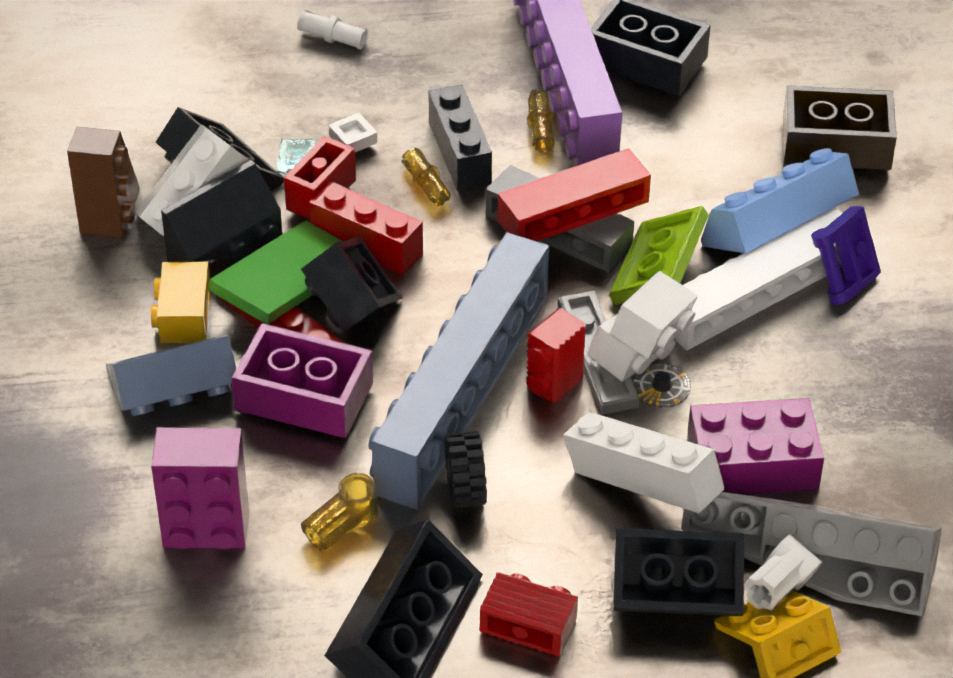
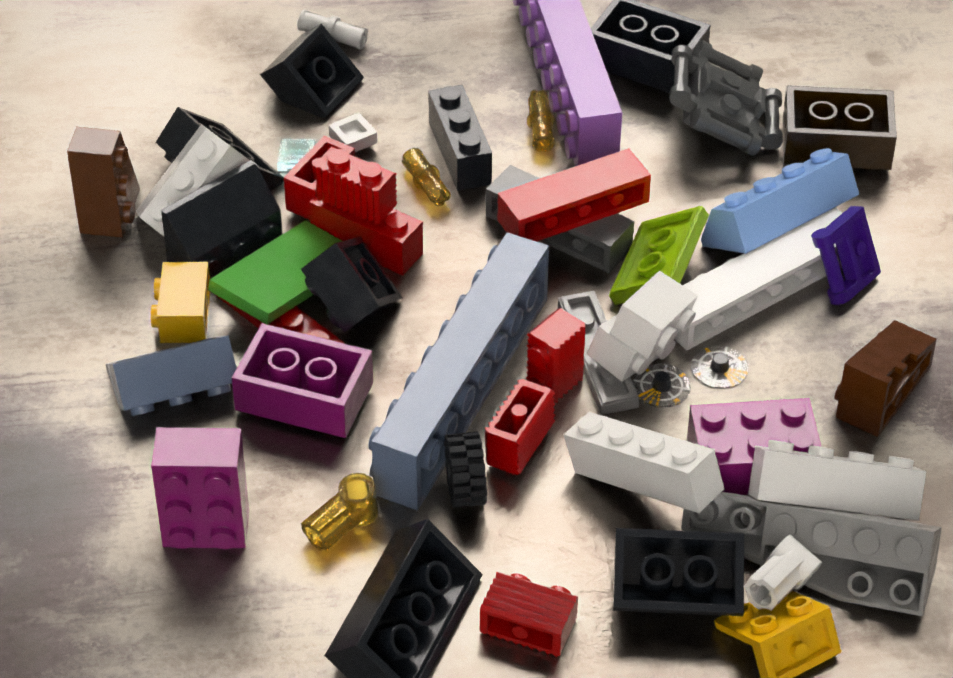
none -> black slope [260,23,364,118]
none -> red brick [315,147,398,225]
none -> red brick [485,379,555,475]
none -> dark grey brick [670,40,783,156]
none -> piece [691,346,749,389]
none -> white brick [748,440,926,521]
none -> reddish brown wedge [834,320,937,437]

